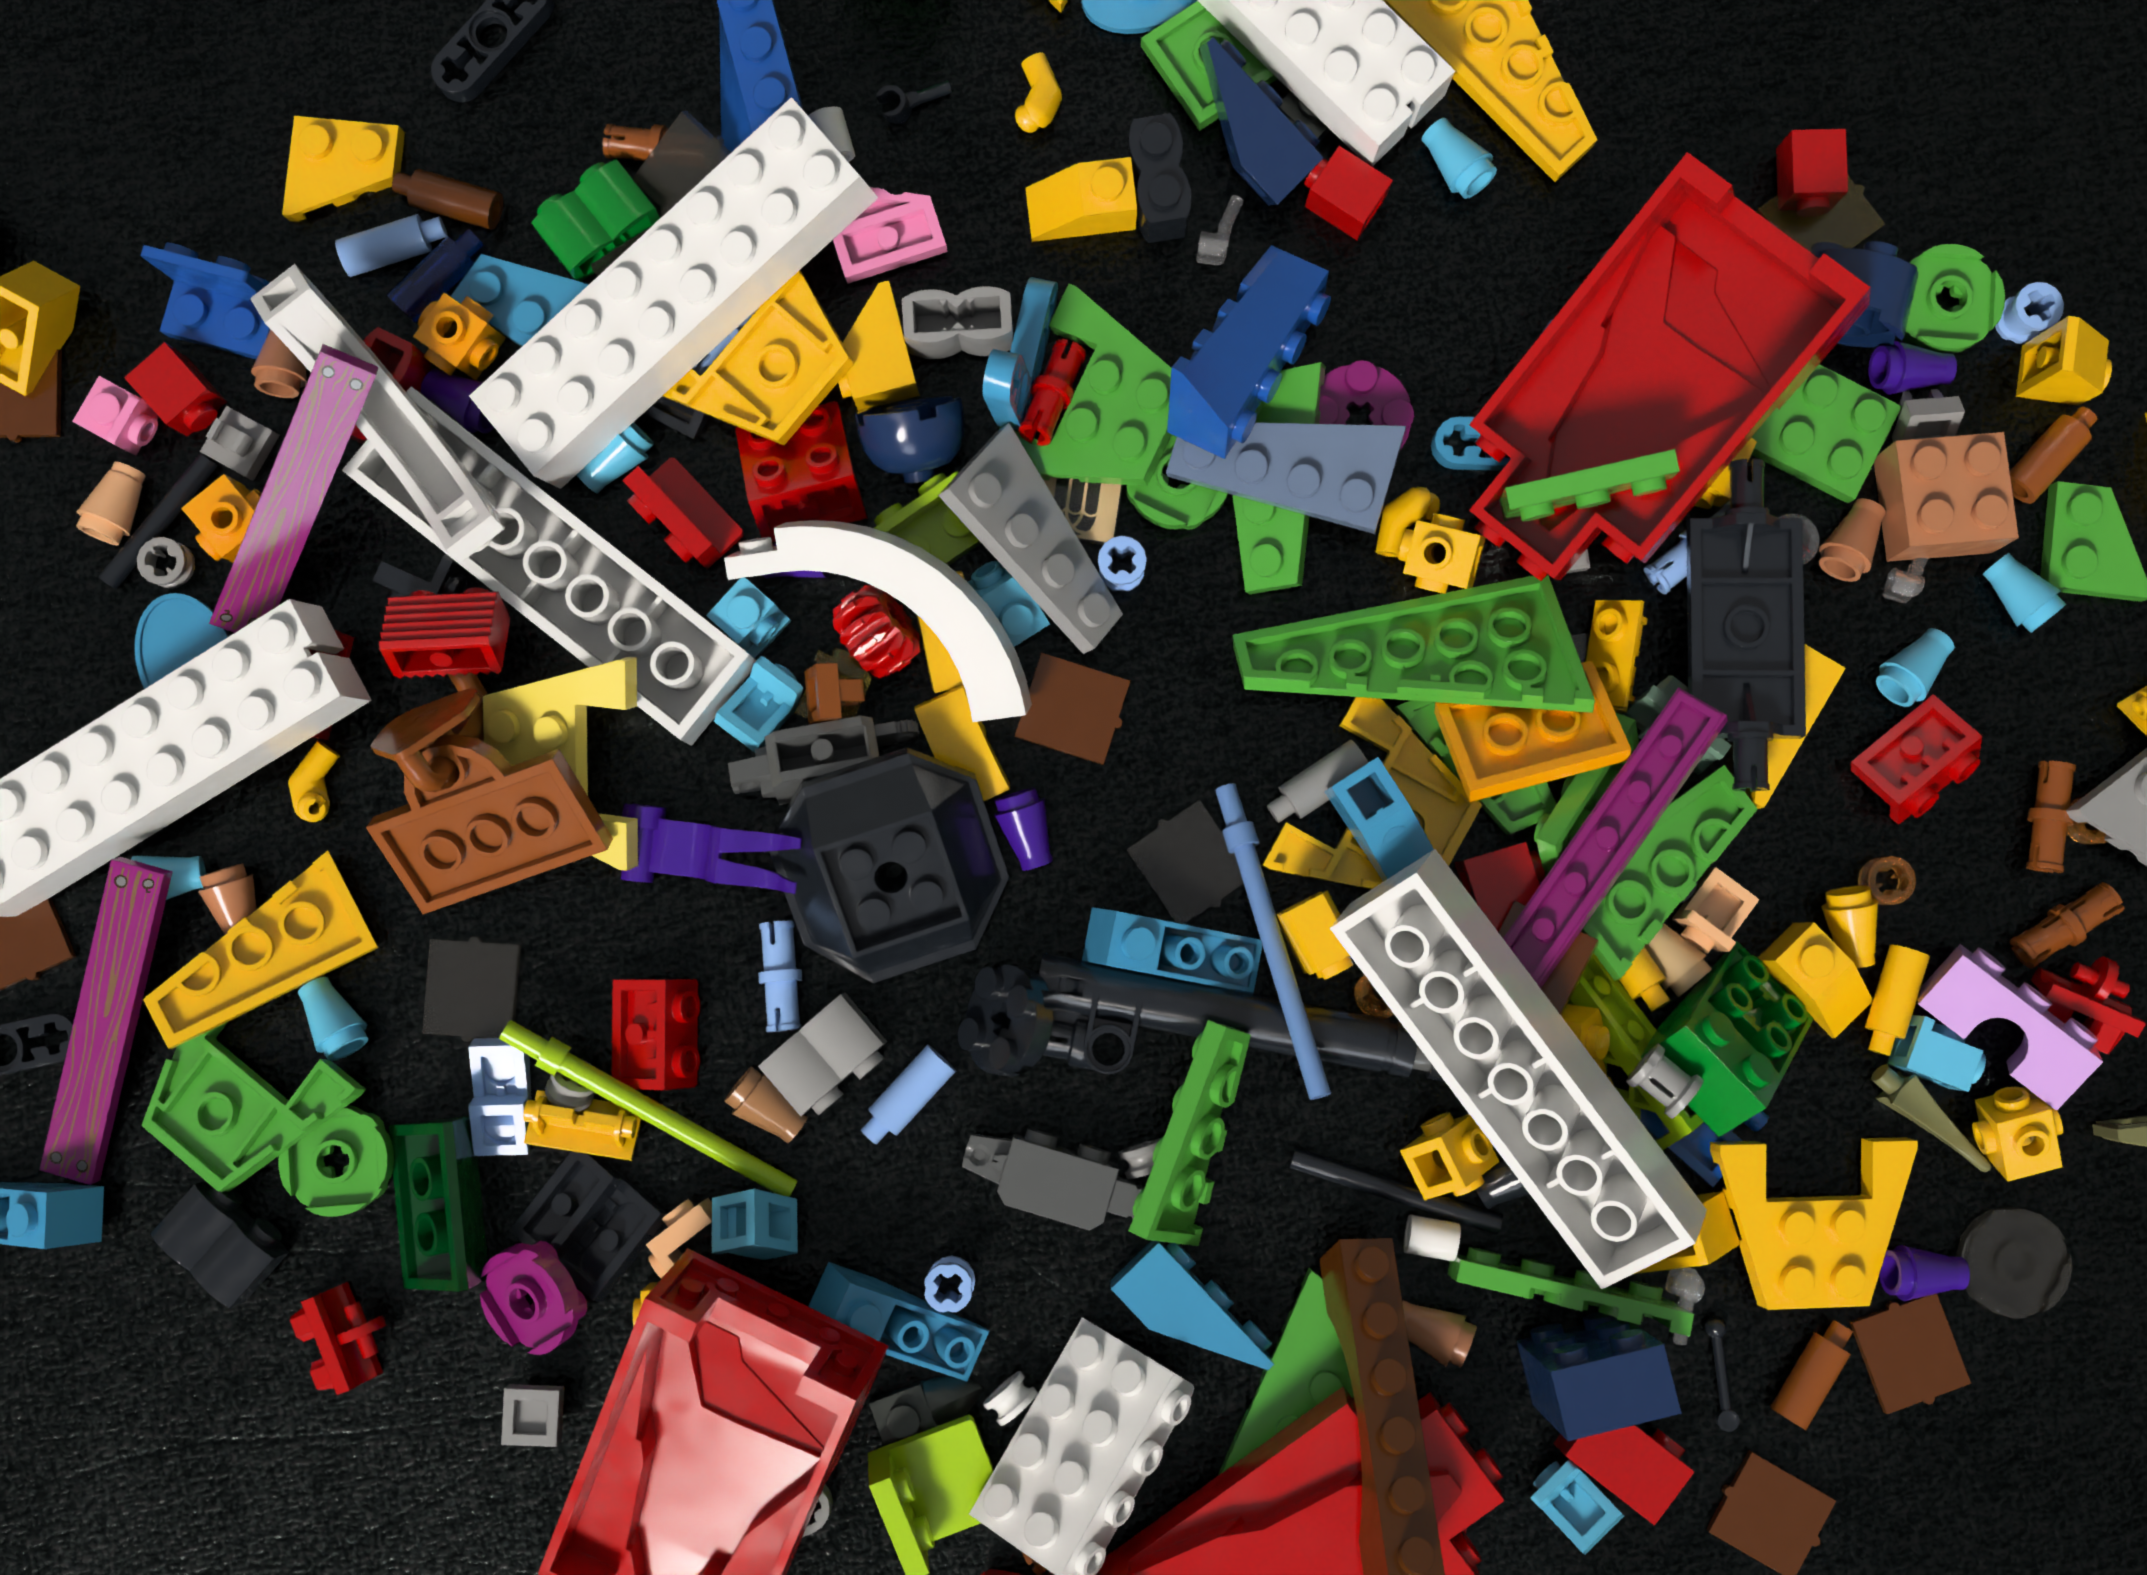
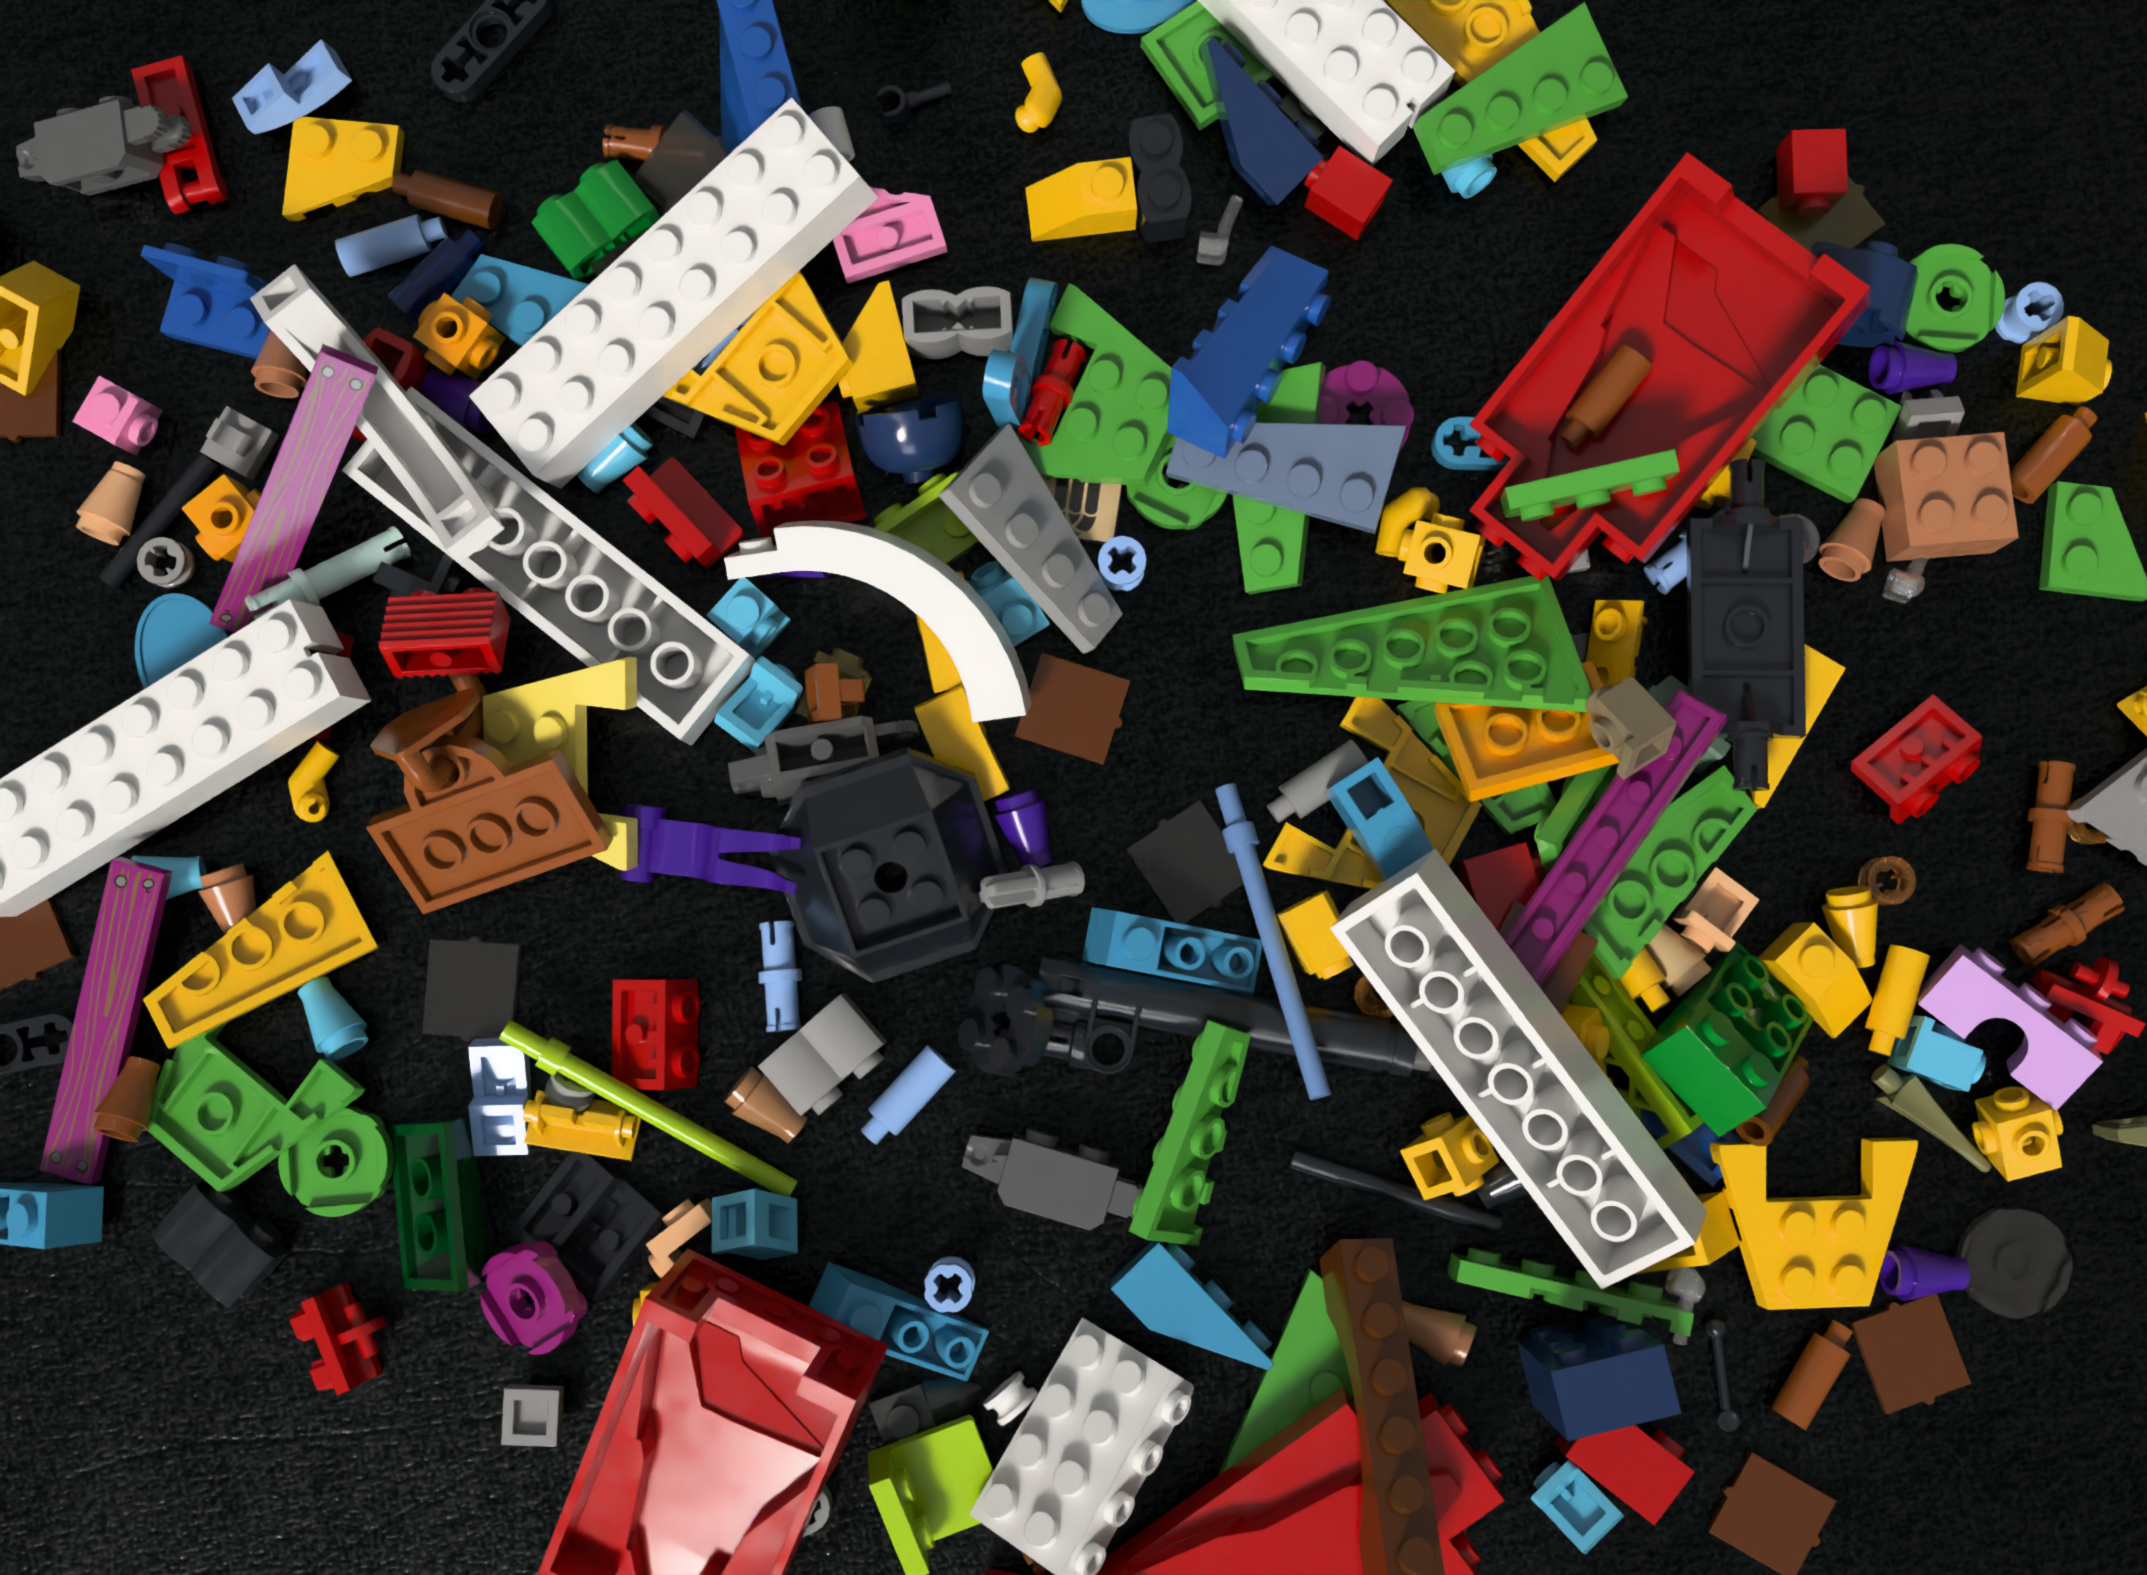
red brick [124,342,227,437] -> none
red gear [833,585,920,678] -> none
light grey bush [1119,1138,1161,1179] -> none
white hinge [1404,1215,1461,1262] -> none
light grey bush [1626,1043,1704,1119] -> none
medium azure cone [1876,628,1955,707] -> none
medium azure cone [1983,553,2066,633] -> none
none -> dark grey hinge [16,96,192,196]
none -> dark orange cone [93,1056,161,1142]
none -> red plate [131,55,228,215]
none -> light blue slope [232,39,353,134]
none -> light aqua pin [245,526,411,620]
none -> light grey axle [979,861,1085,909]
none -> bright green wing [1412,2,1628,175]
none -> dark orange cylinder [1560,344,1652,449]
none -> dark tan brick [1585,676,1677,780]
none -> reddish brown cylinder [1735,1055,1810,1146]

